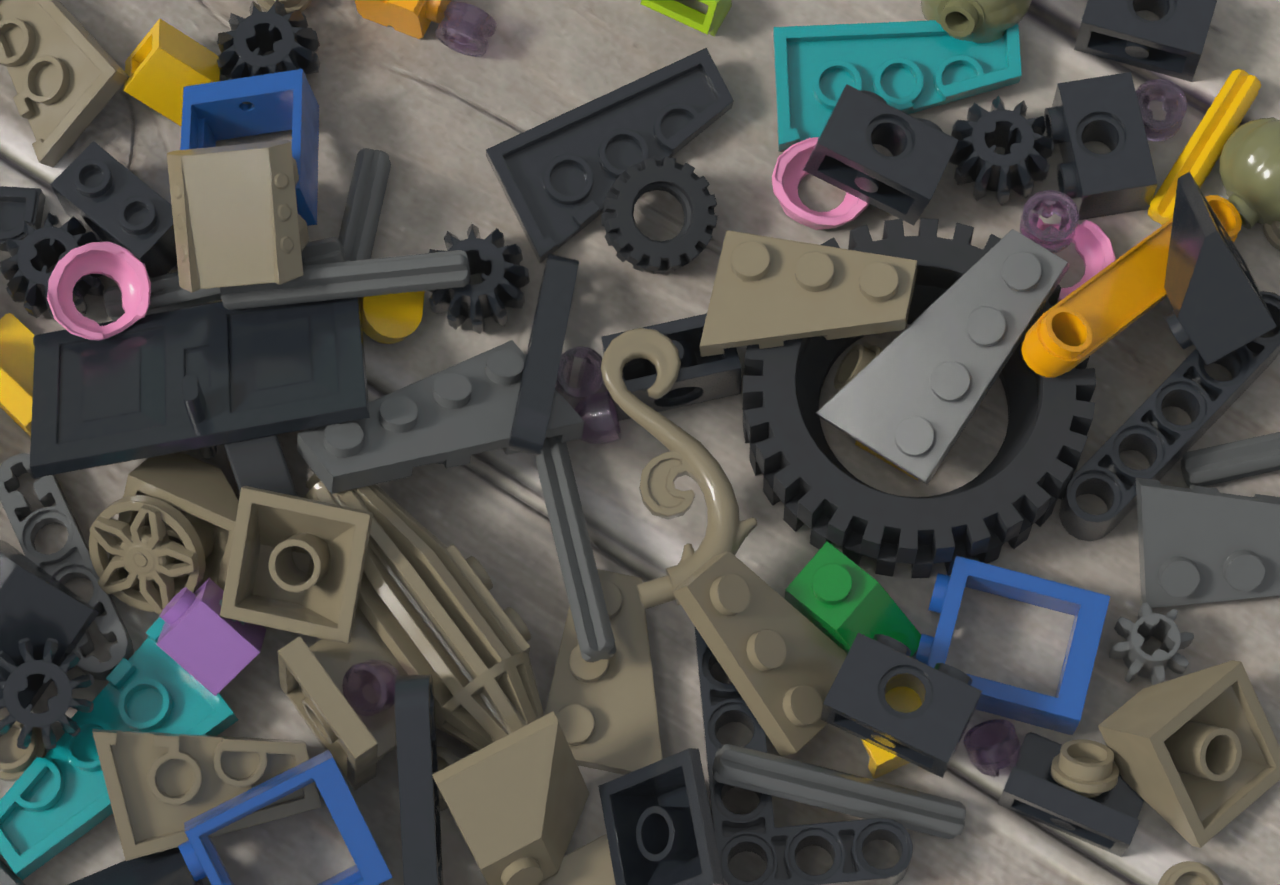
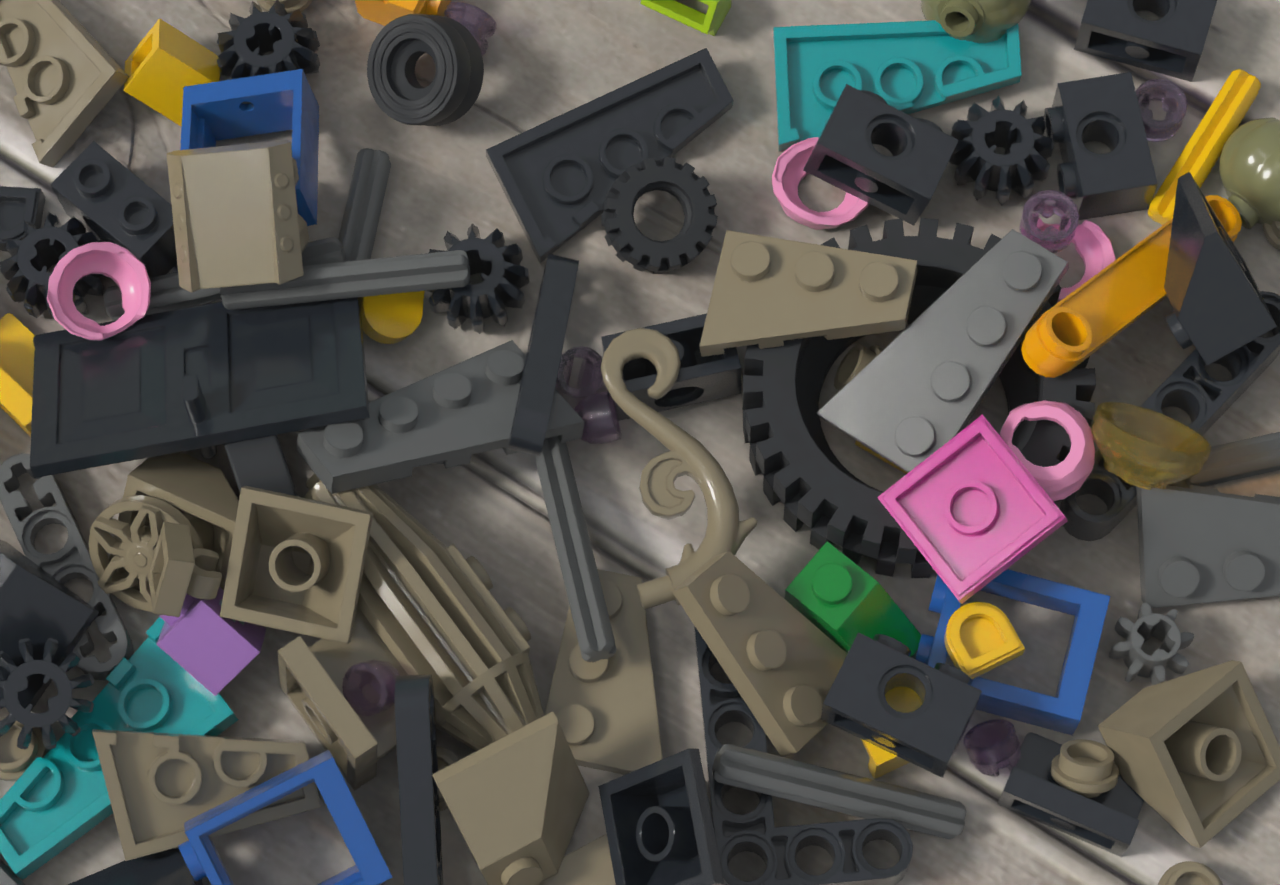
none -> dark tan tile [148,522,222,617]
none -> black tyre [367,14,484,126]
none -> plate [877,414,1068,604]
none -> yellow tile [944,602,1025,679]
none -> bright pink piece [999,400,1095,502]
none -> clear yellow piece [1091,402,1211,490]

